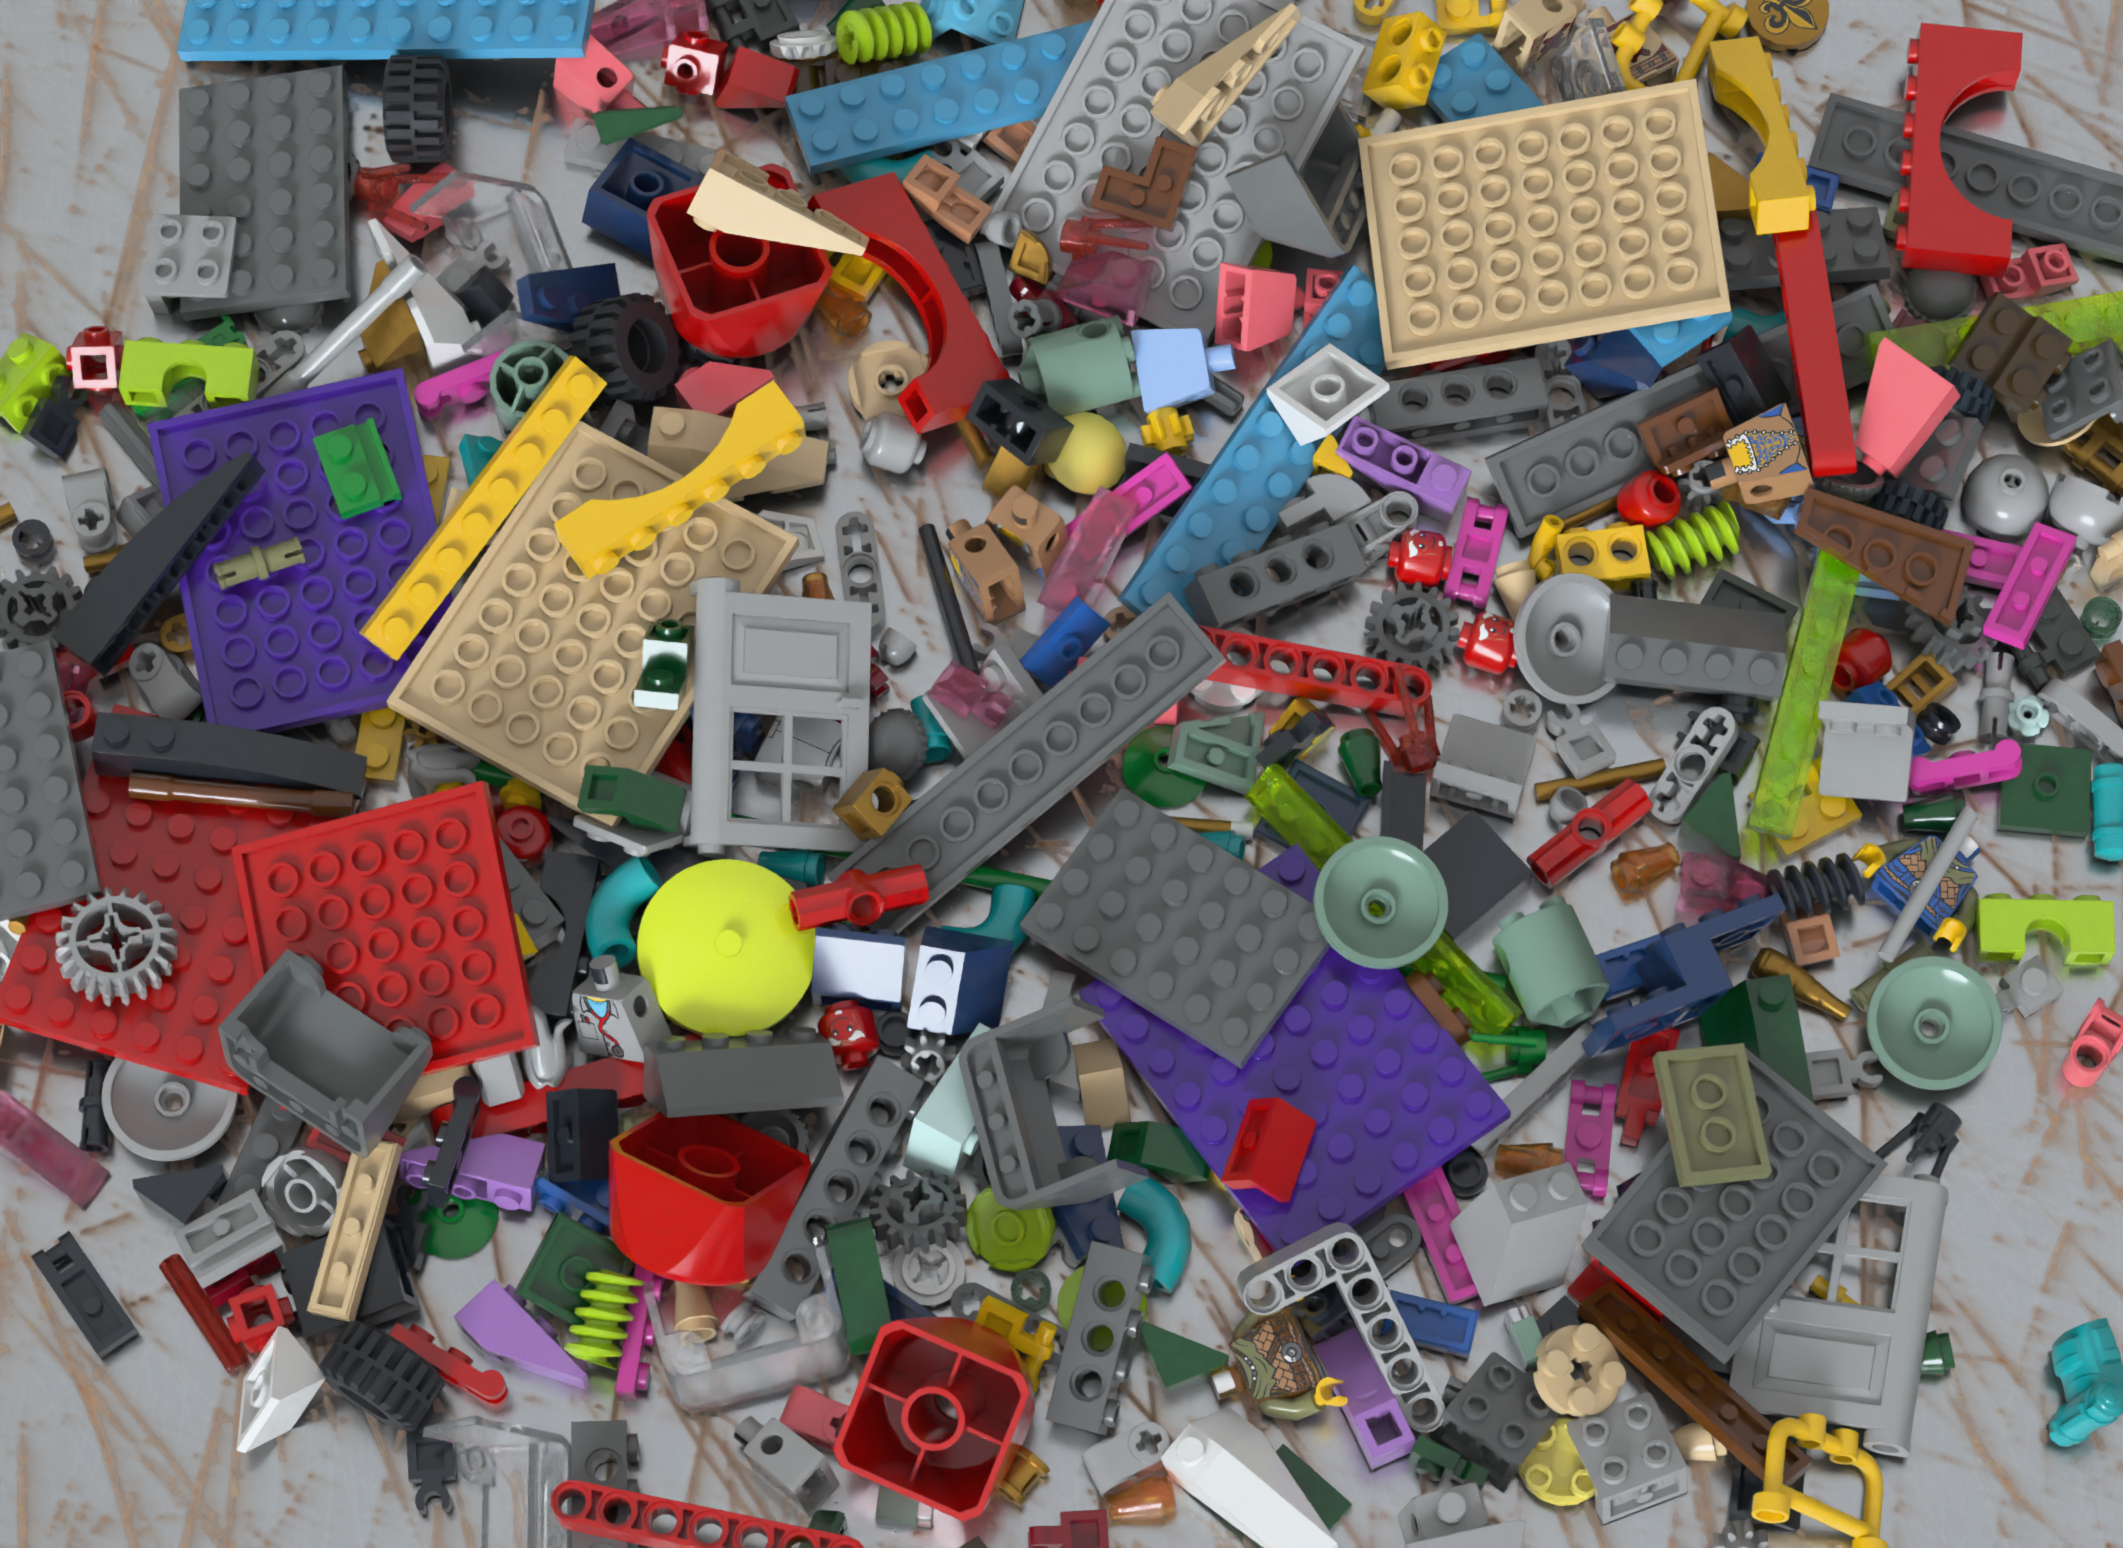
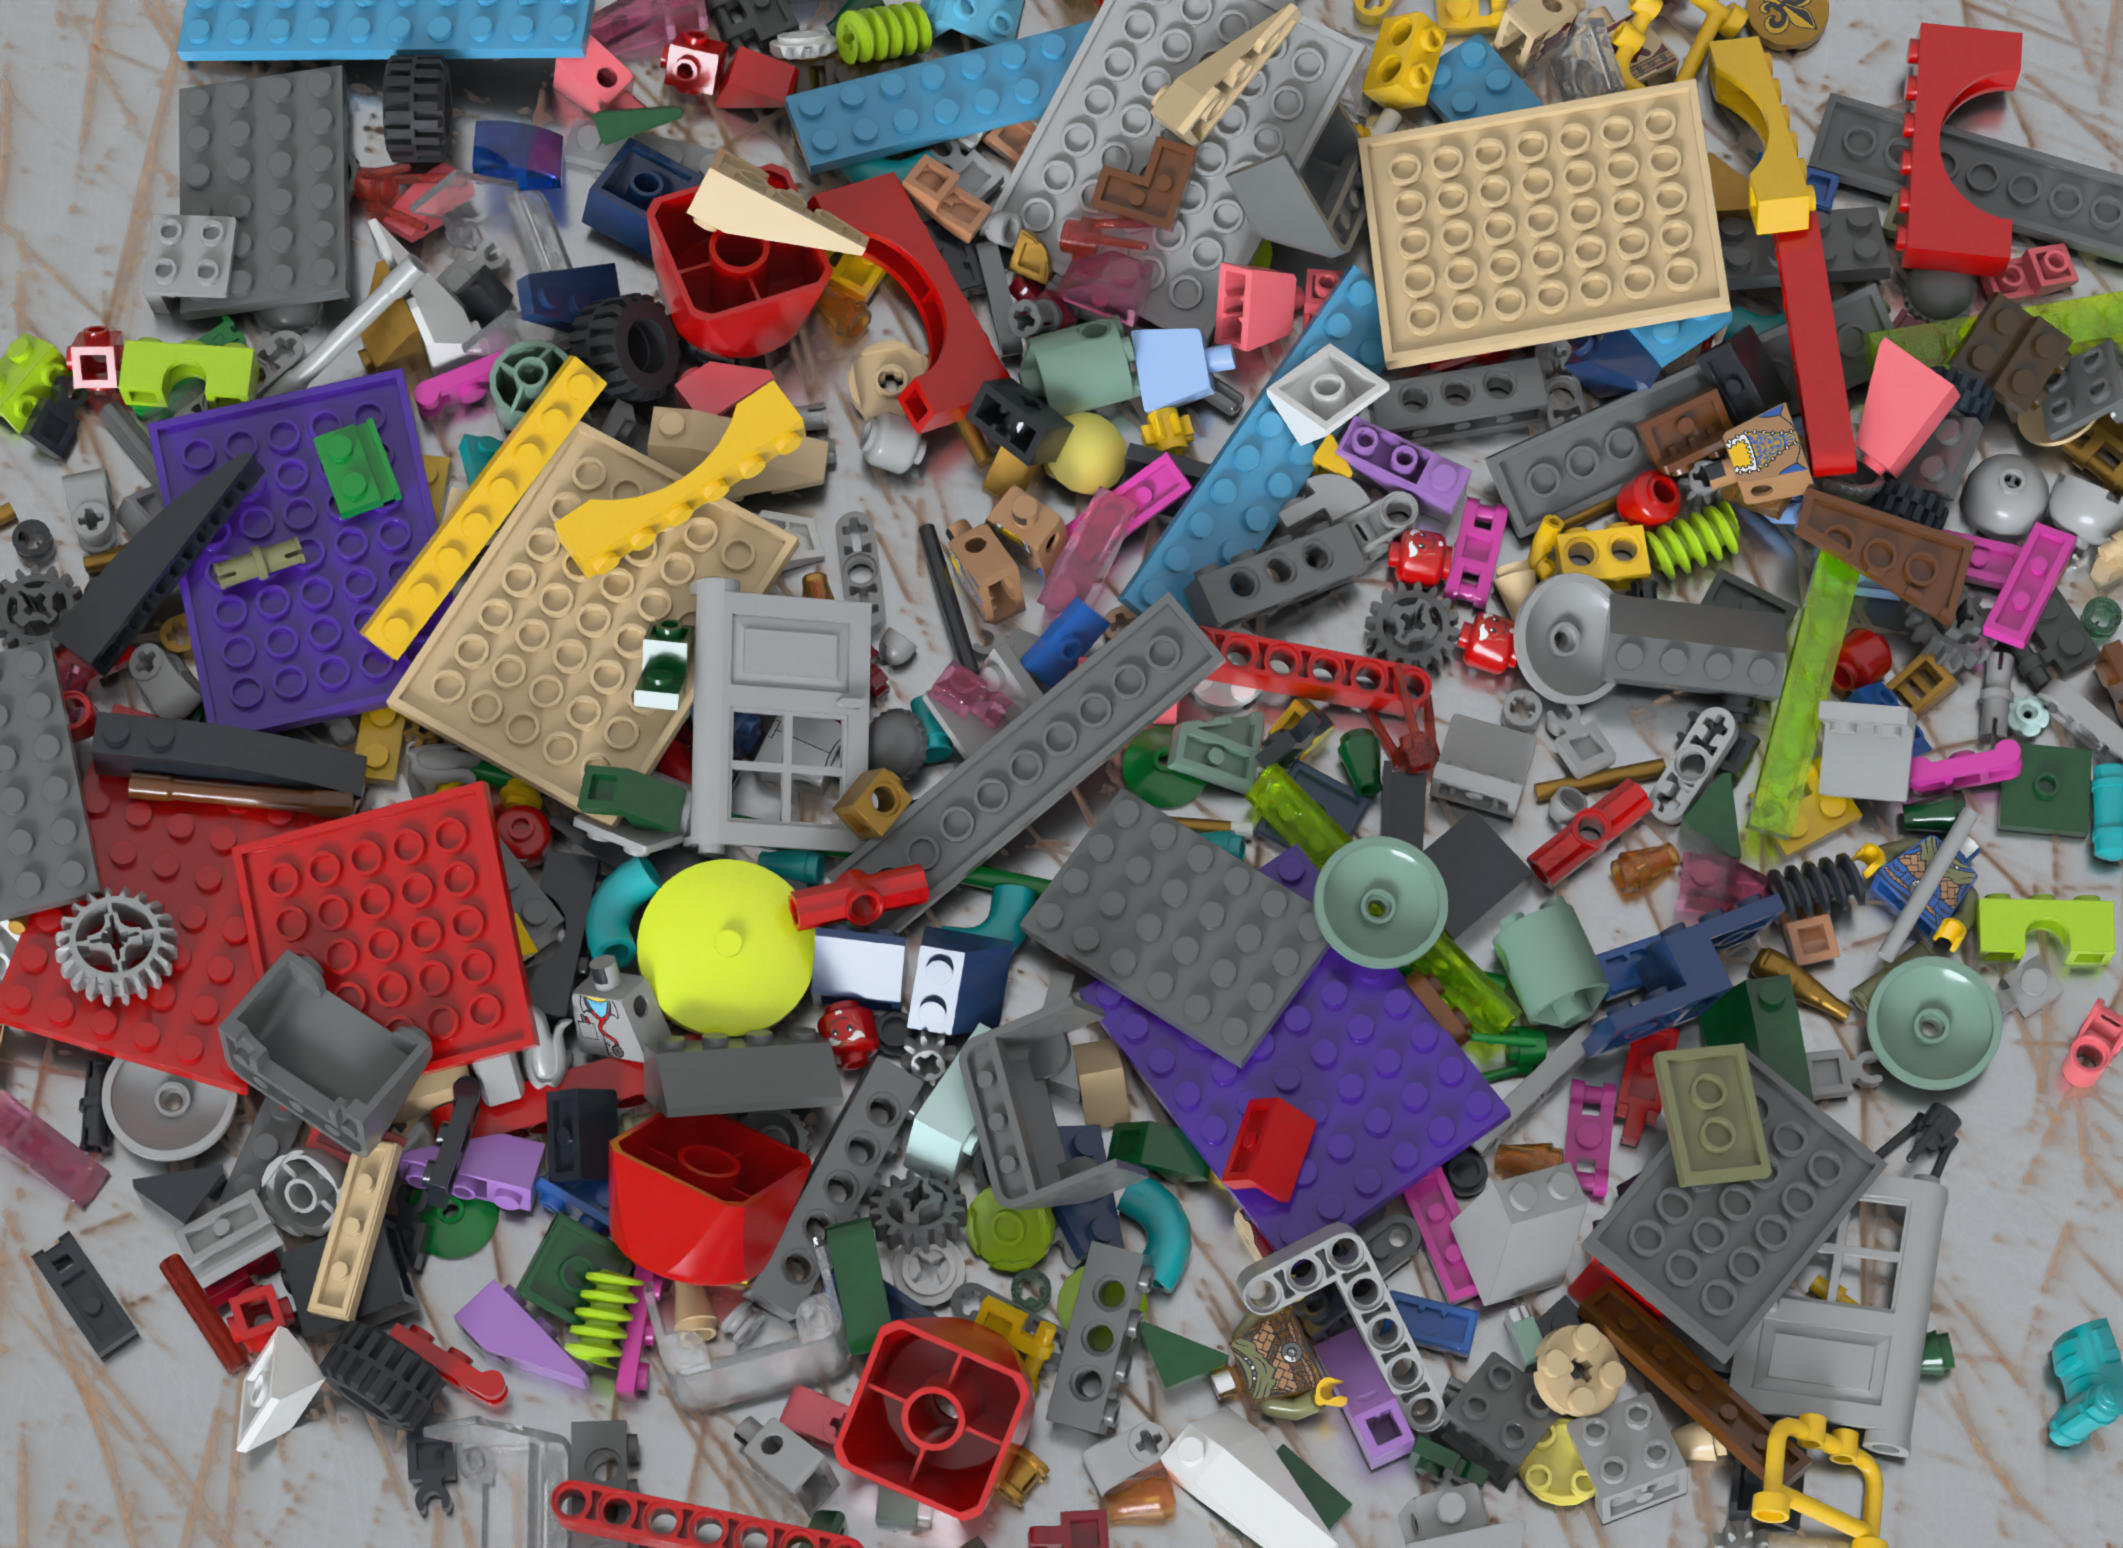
black bush [1916,702,1961,745] -> none
none -> clear blue slope [472,120,564,191]

